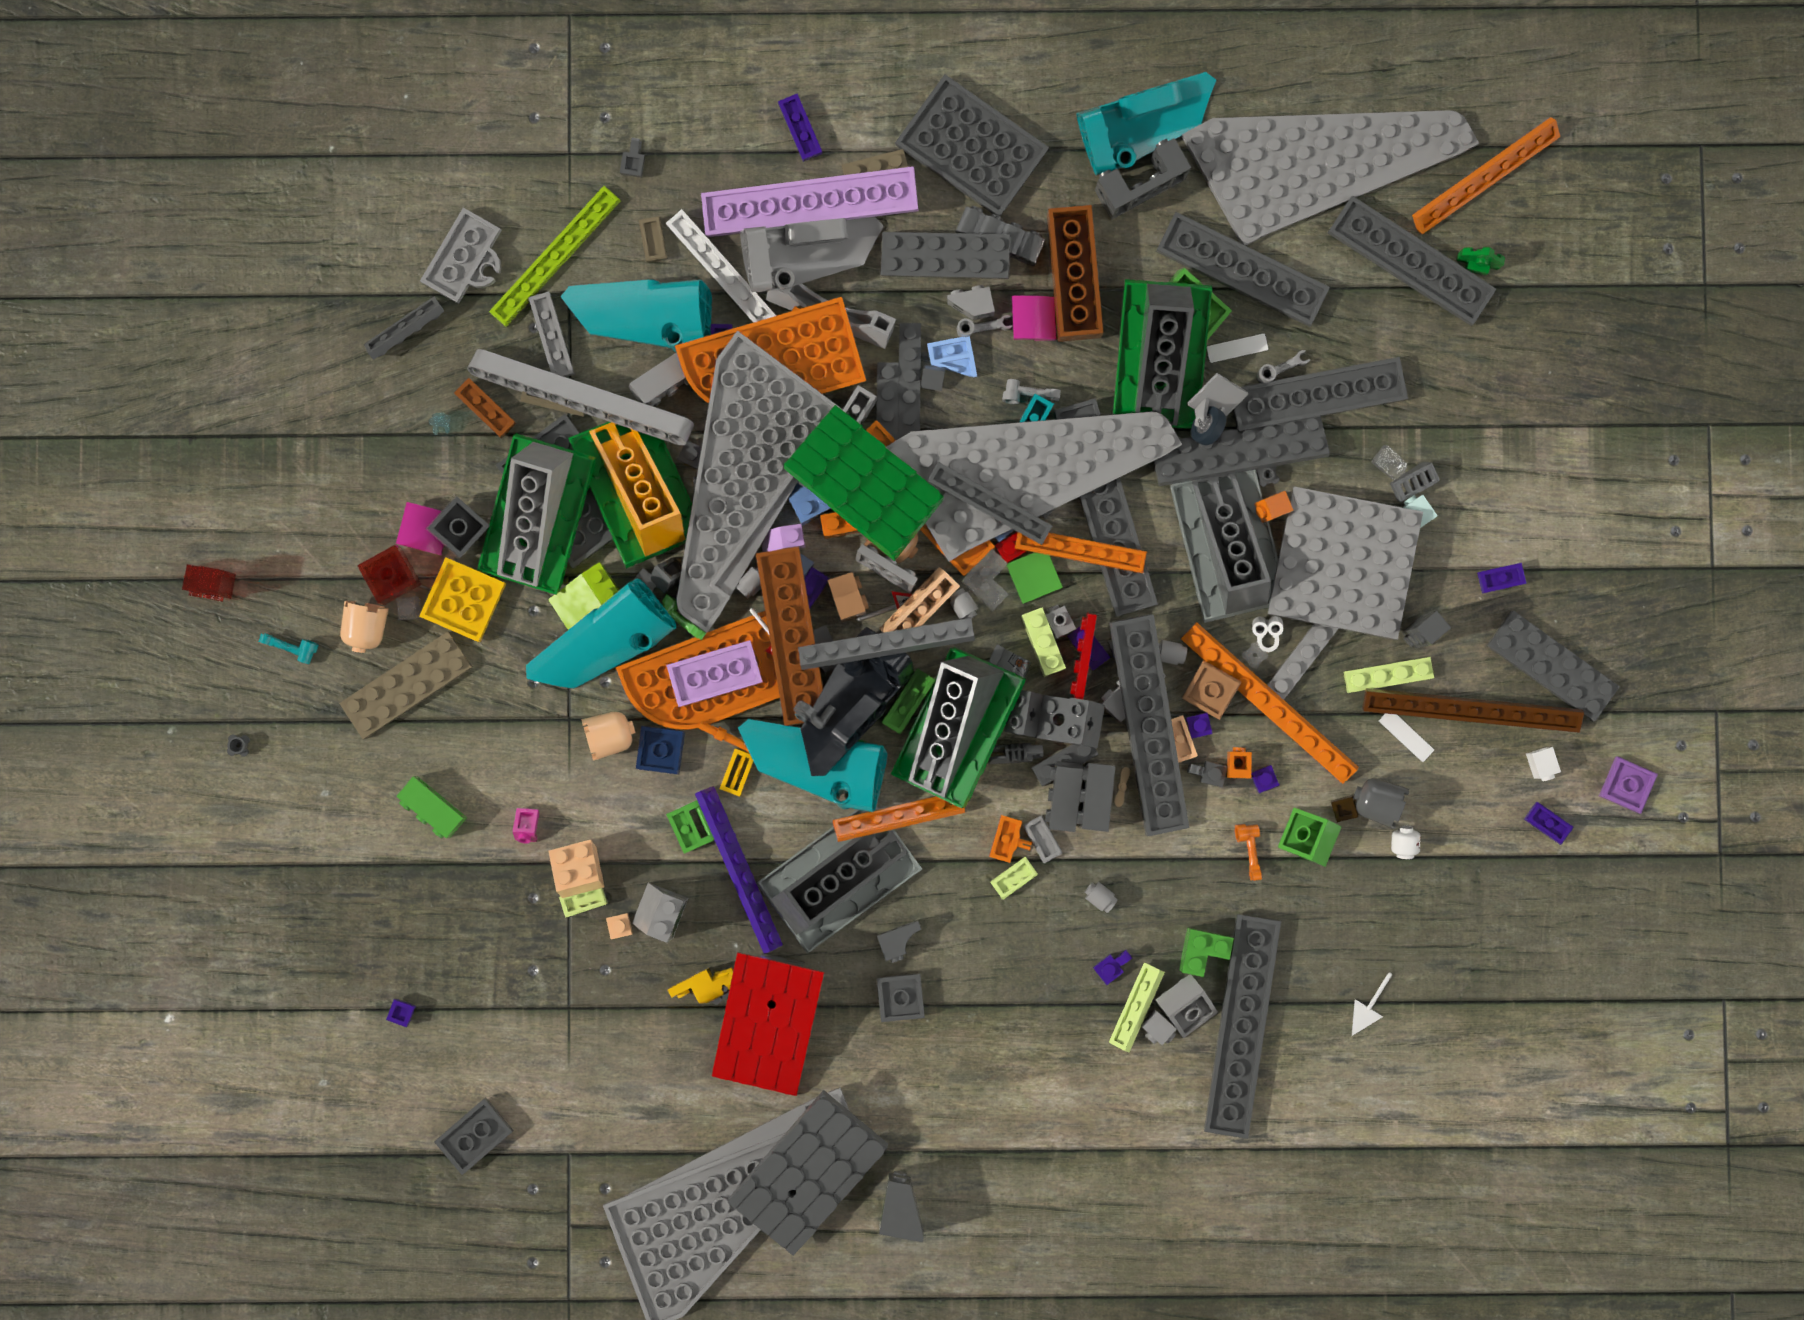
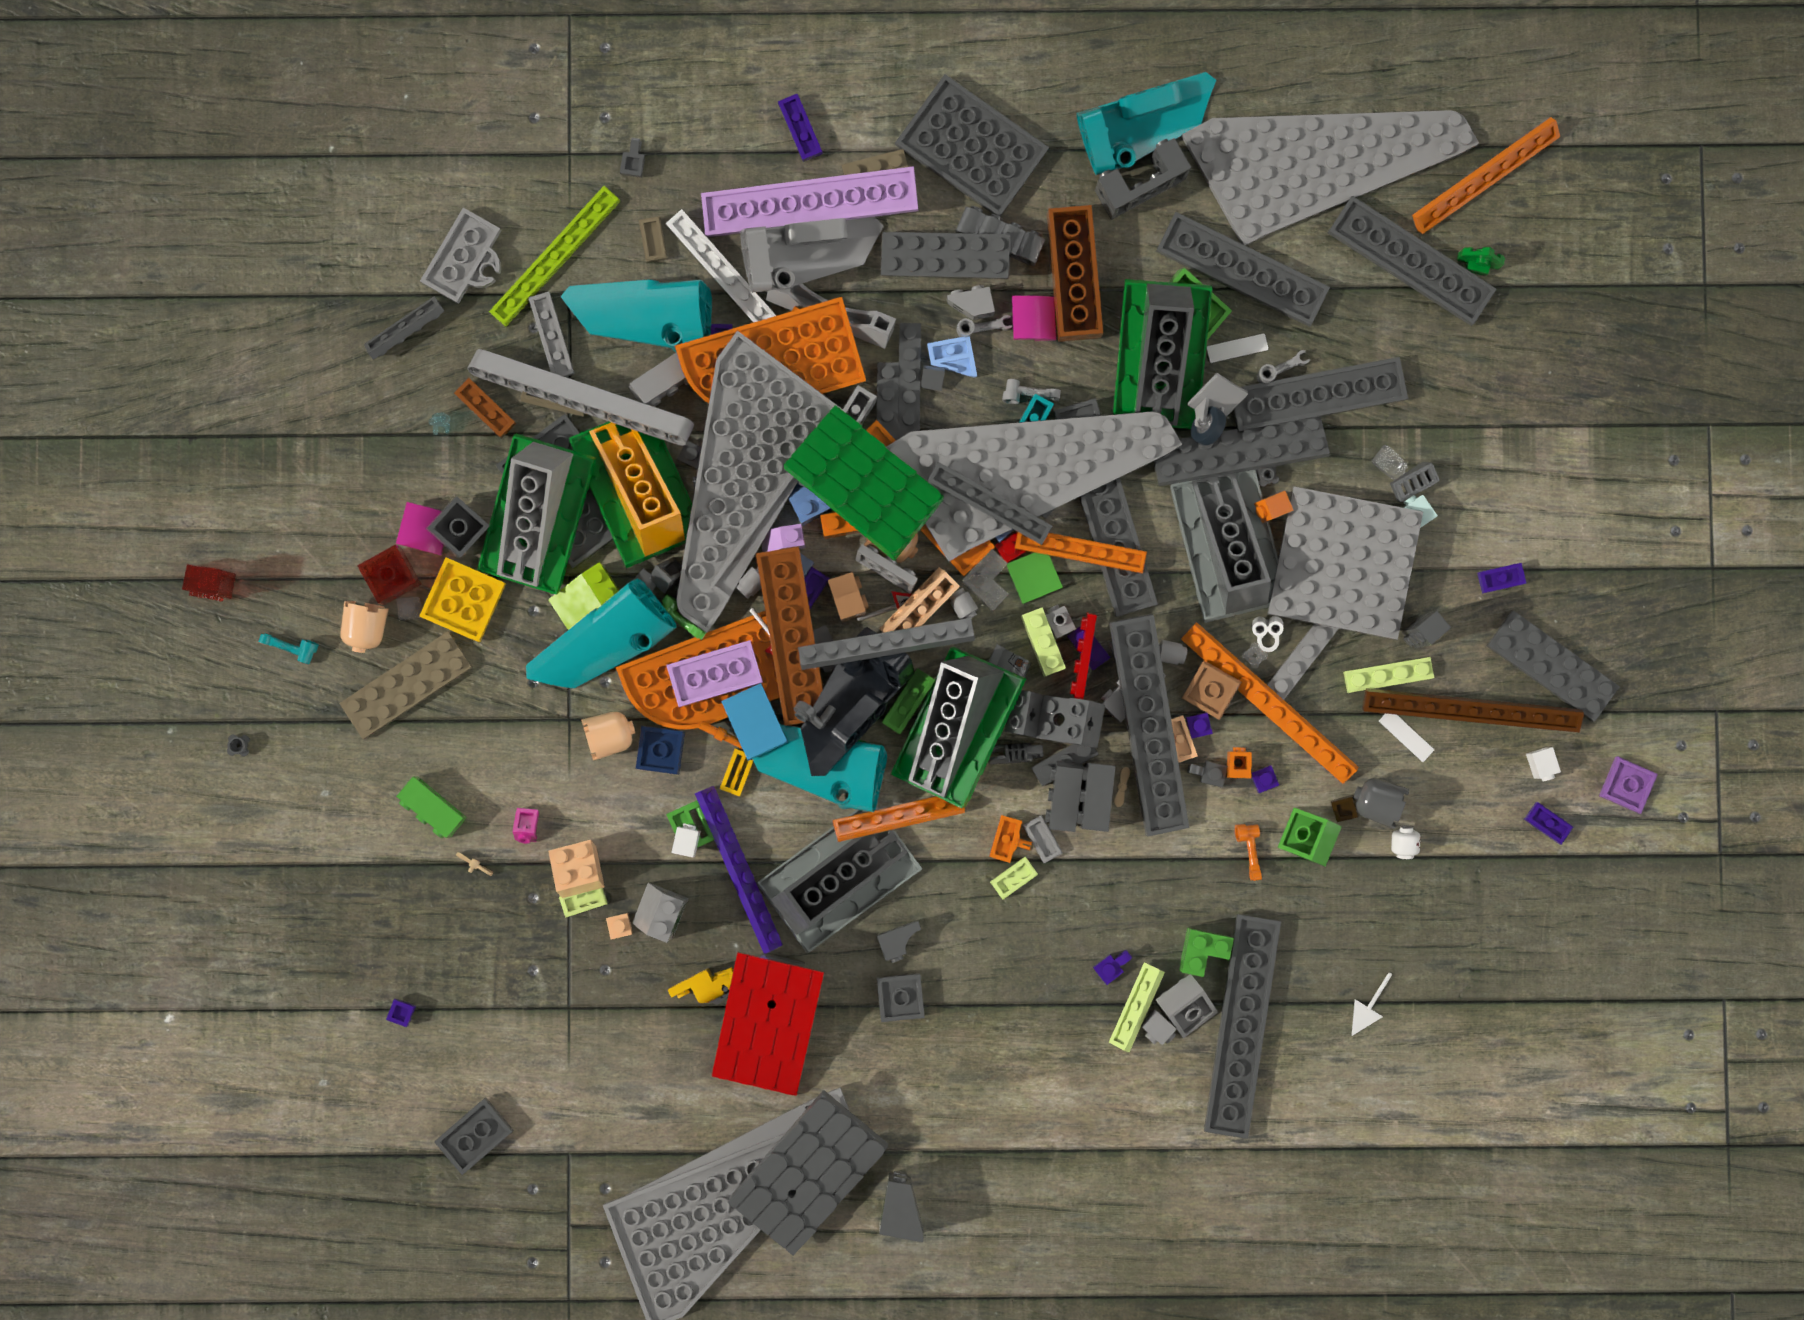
light grey brick [1084,881,1118,913] -> none
none -> tan piece [456,852,493,876]
none -> white brick [672,823,701,857]
none -> dark azure tile [721,683,788,761]

